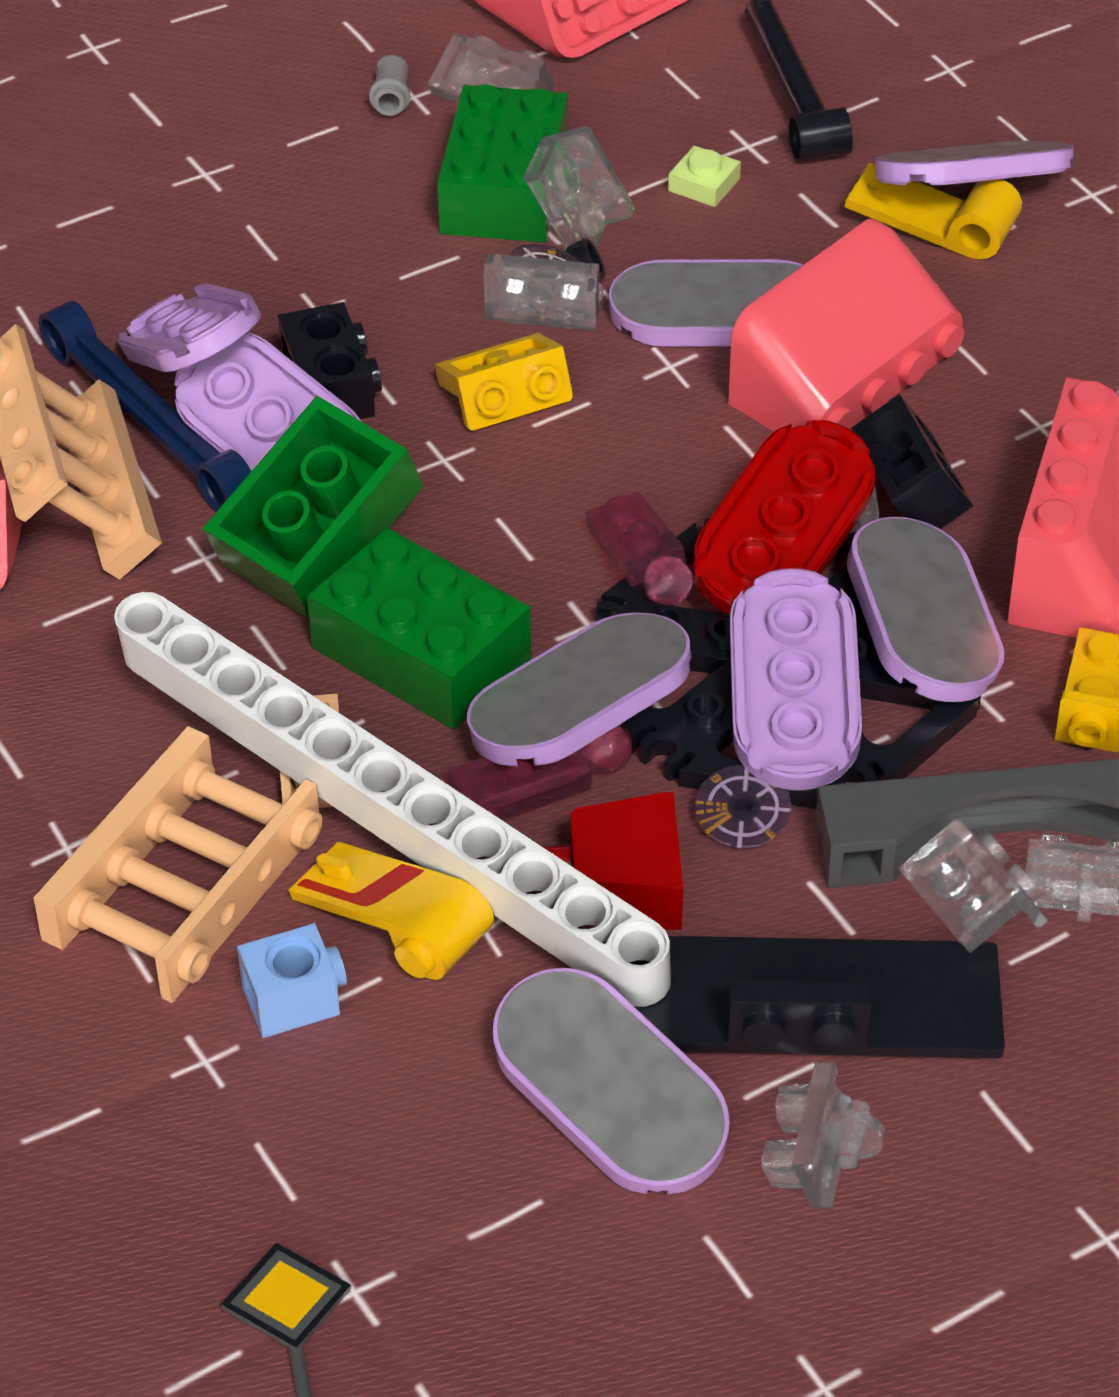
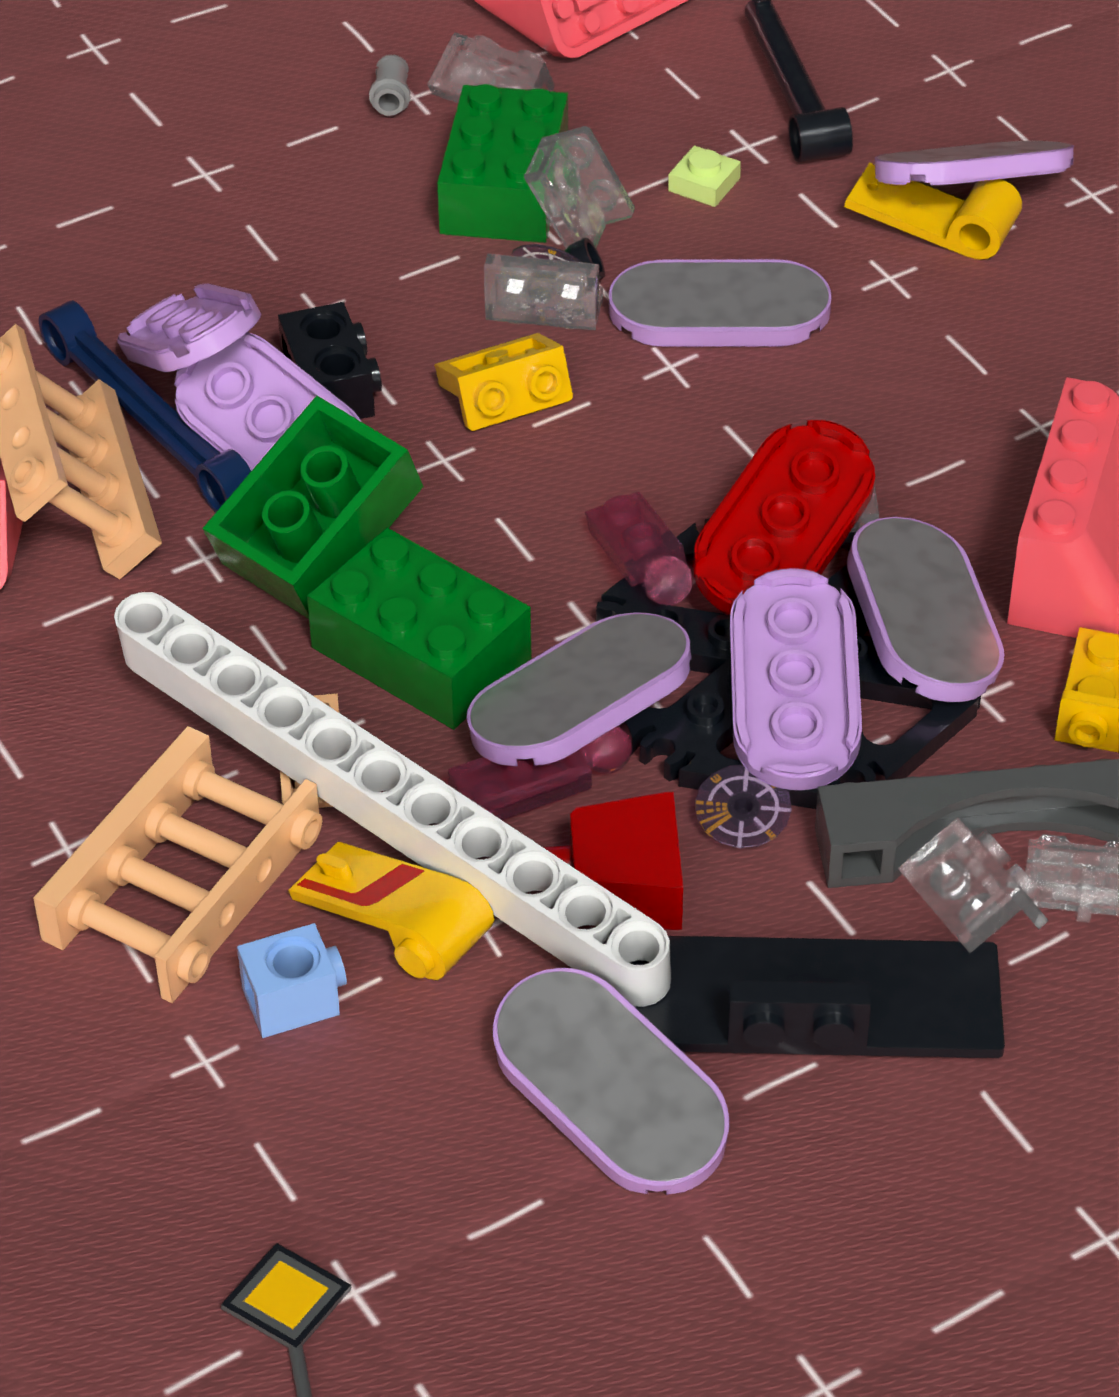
coral windscreen [728,219,965,432] -> none
clear hips [761,1062,886,1208] -> none
black brick [851,394,973,529] -> none

